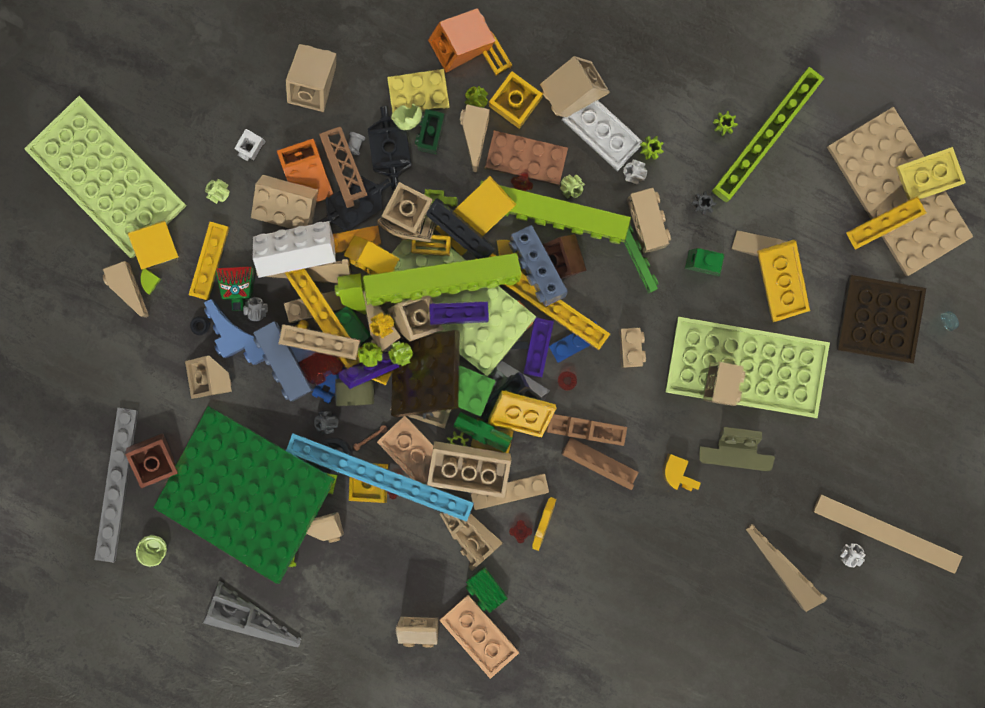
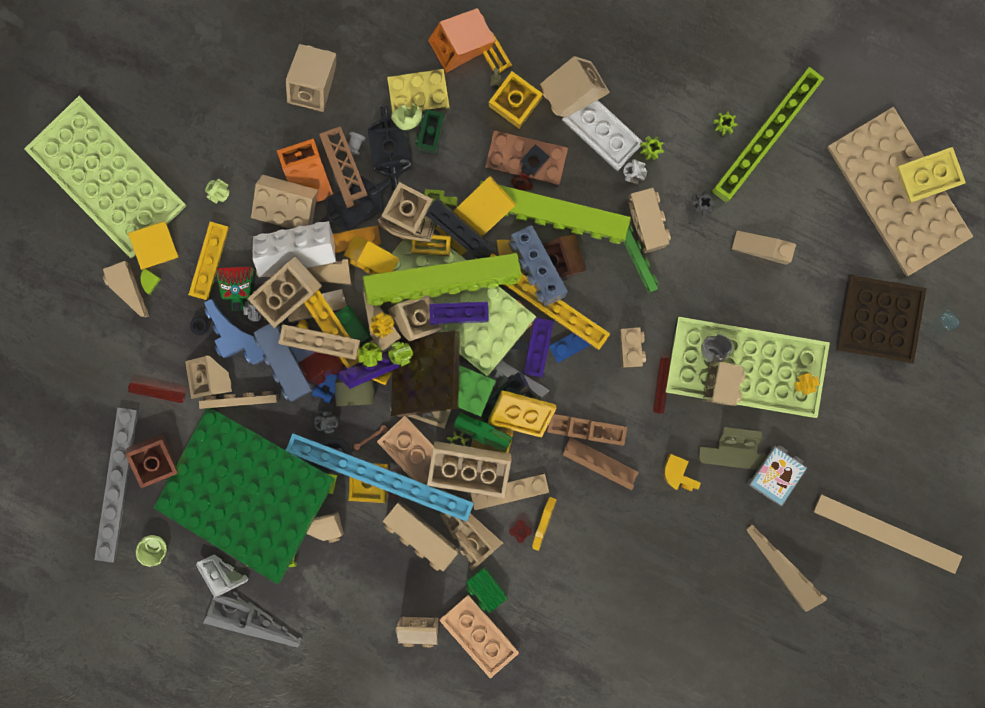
white brick [234,129,266,161] -> none
lime slope [335,273,367,315] -> none
tan slope [460,105,490,173] -> none
lime gear [464,86,488,108] -> none
clear red plate [558,371,577,390] -> none
yellowish green gear [560,174,585,198] -> none
green torso [684,248,724,277] -> none
yellow tile [757,240,810,322] -> none
white gear [840,543,866,567] -> none
yellow tile [846,196,926,249] -> none
none -> clear red axle [128,383,185,403]
none -> white wing [196,554,248,598]
none -> tan plate [199,391,280,409]
none -> tan brick [247,257,322,328]
none -> tan brick [383,500,459,571]
none -> olive hand [490,68,502,88]
none -> black brick [520,144,550,177]
none -> clear red axle [653,357,671,414]
none -> light grey hair [701,334,733,363]
none -> panel [746,445,807,506]
none -> yellow gear [794,372,820,395]

